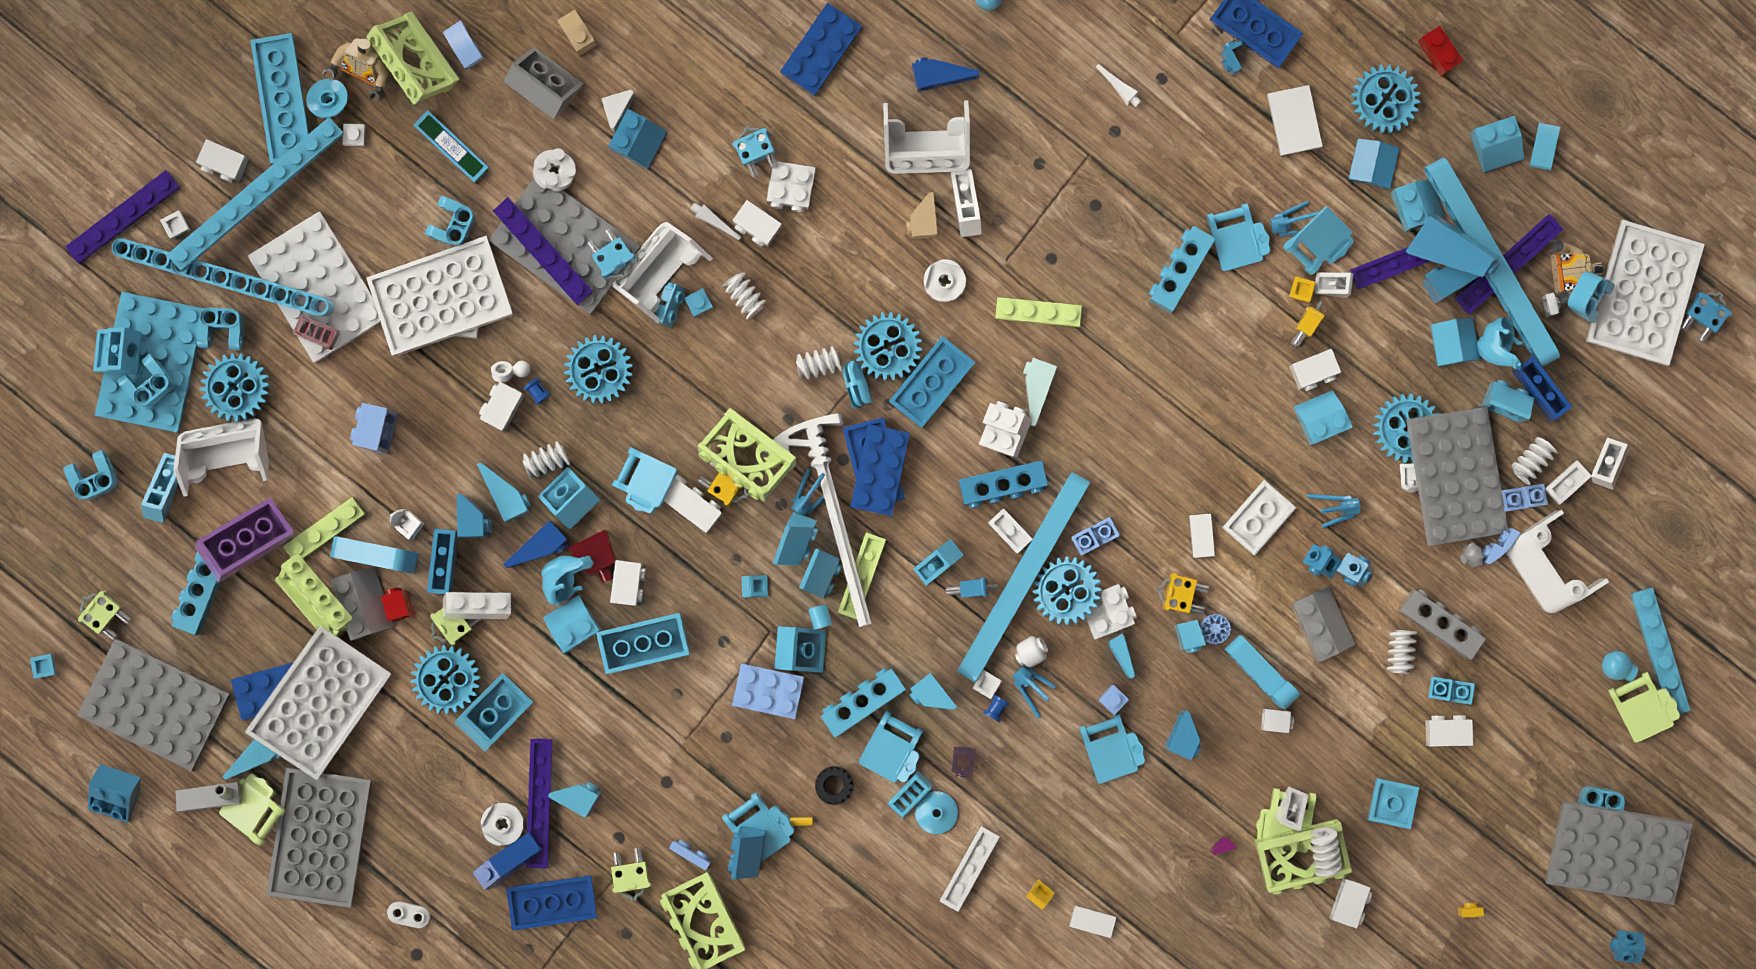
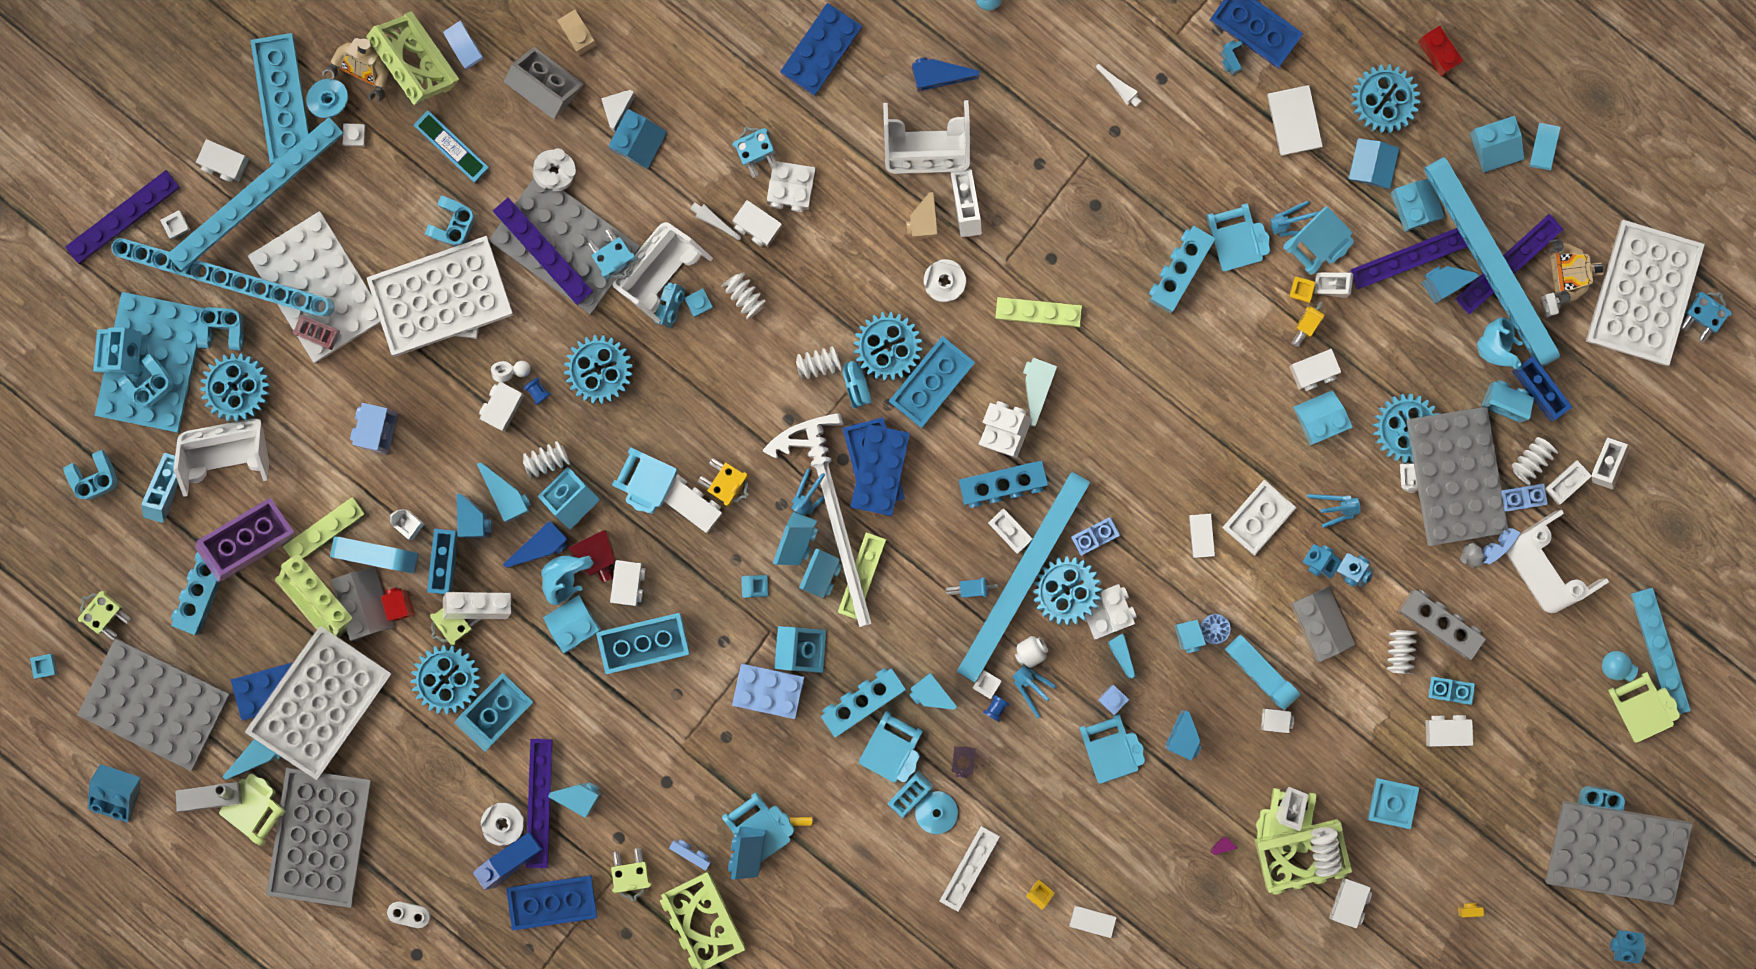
yellowish green fence [697,408,797,502] -> none
medium azure piece [808,604,832,630] -> none
black tyre [815,766,853,805] -> none
medium azure slope [913,539,964,585] -> none
yellow piece [1156,573,1209,614] -> none
dark azure slope [1405,214,1500,277] -> none
medium azure slope [1430,318,1480,366] -> none
medium azure piece [1568,271,1616,323] -> none

